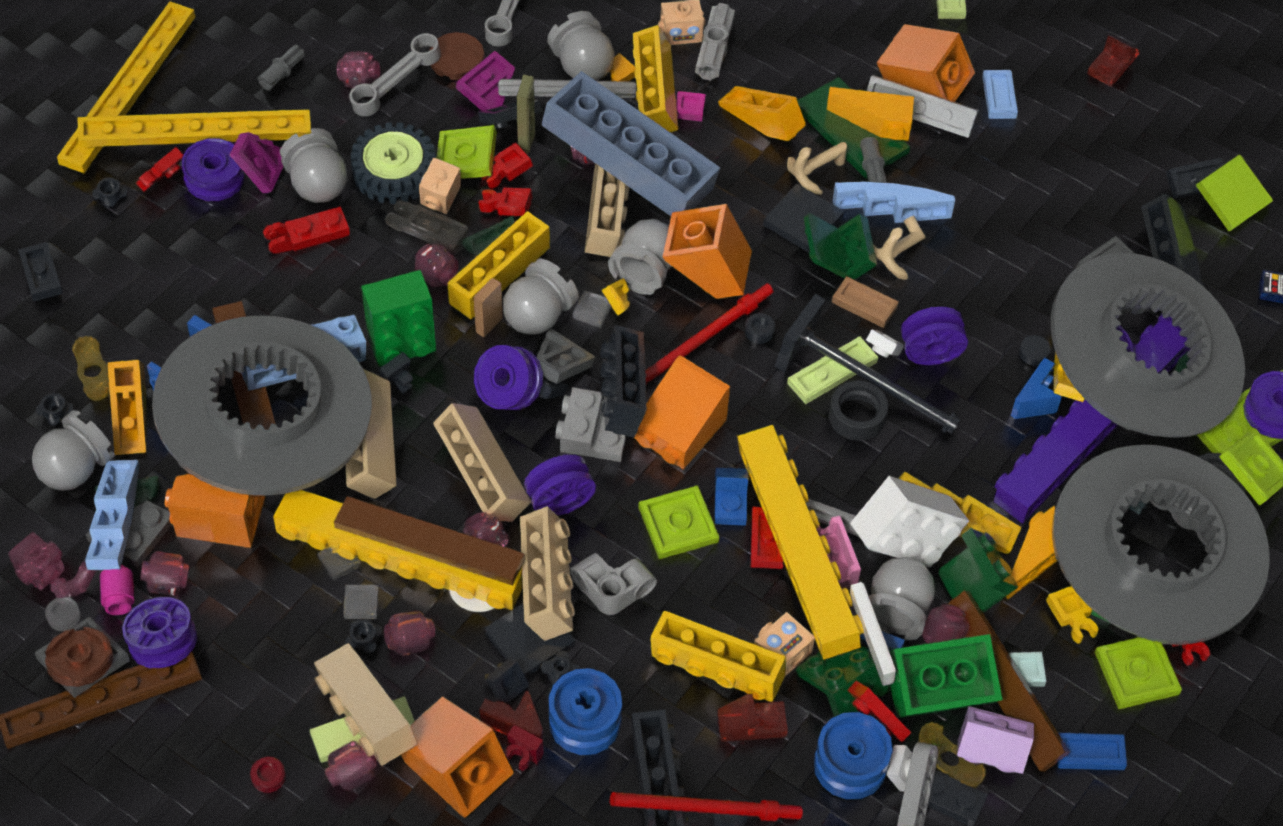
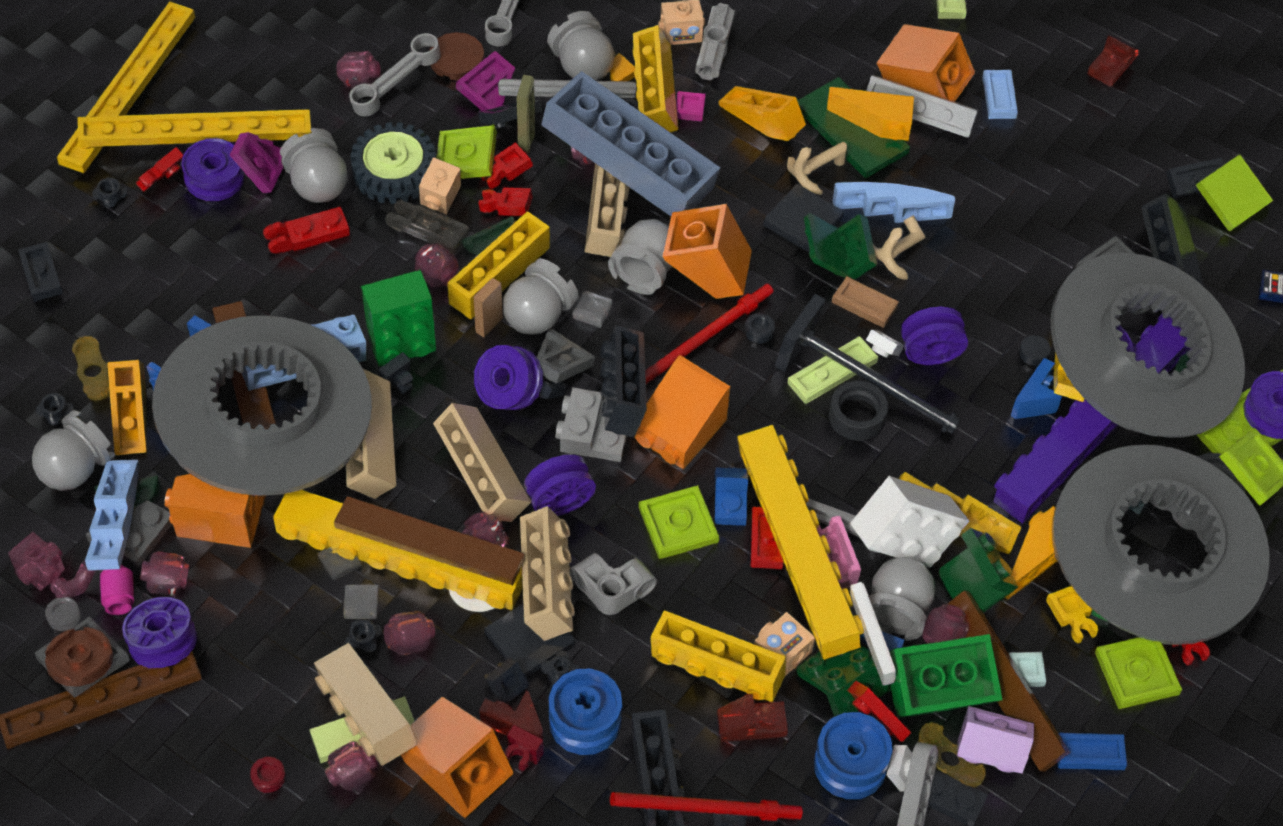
dark grey axle [257,45,305,91] -> none
yellow tile [602,278,630,315] -> none
dark grey axle [860,137,887,183] -> none

